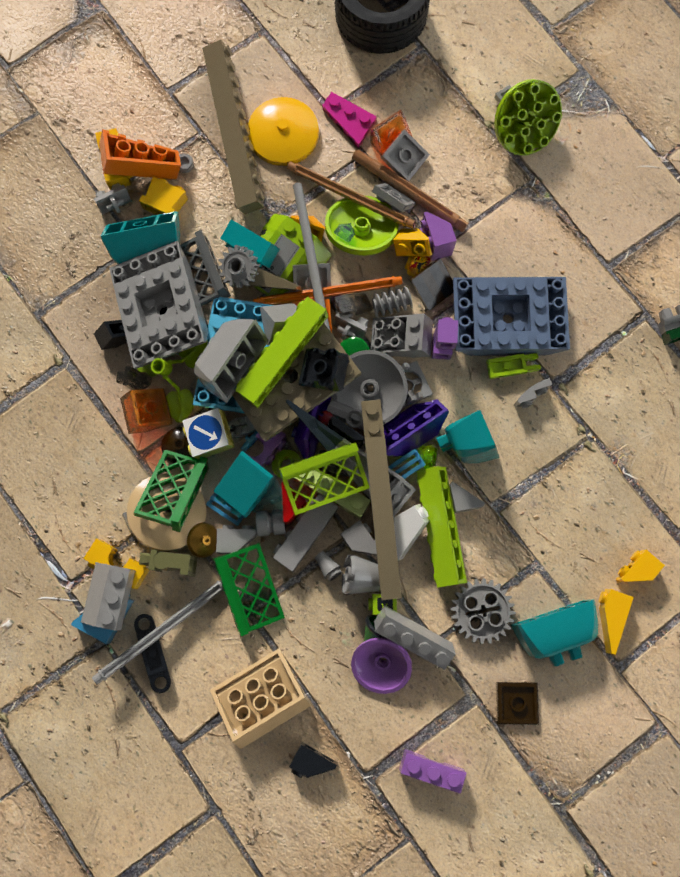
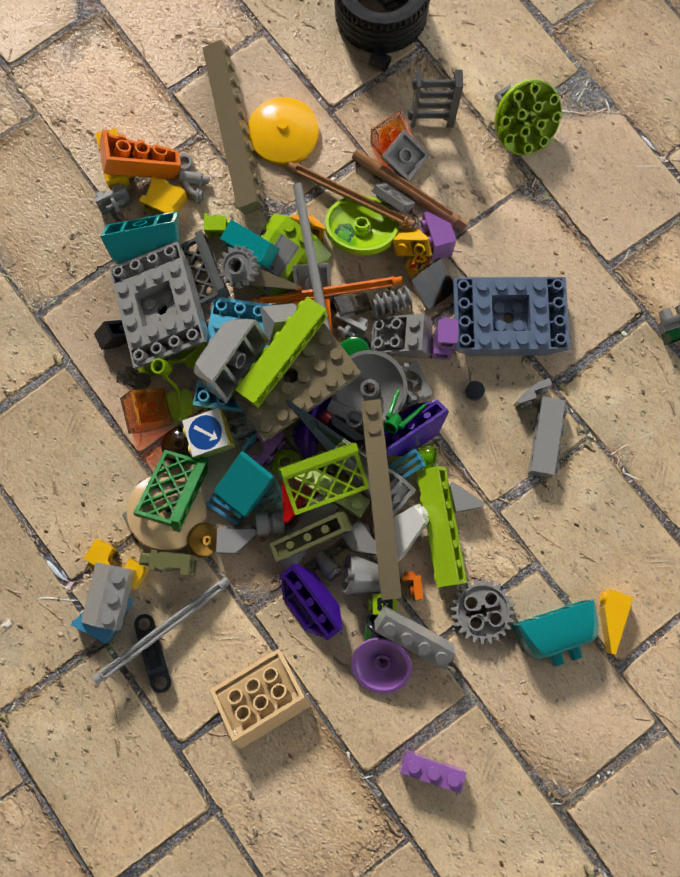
green fence [213,543,285,636] -> none
black slope [289,742,337,778] -> none
black slope [299,348,350,392] -> none
dark pink wing [322,92,377,148] -> none
teal hips [436,410,500,464] -> none
lime hinge [486,353,541,379] -> none
dark brown tile [496,682,539,725] -> none
yellow slope [616,549,665,582] -> none
none -> light grey plant [179,170,210,203]
none -> lime brick [204,213,230,238]
none -> olive slope [269,512,353,562]
none -> dark purple wedge [280,563,343,640]
none -> black beam [369,49,392,72]
none -> green plant [383,389,426,434]
none -> orange bracket [400,572,423,600]
none -> dark grey fence [408,70,463,128]
none -> black tile [465,381,485,400]
none -> light grey brick [528,396,567,478]

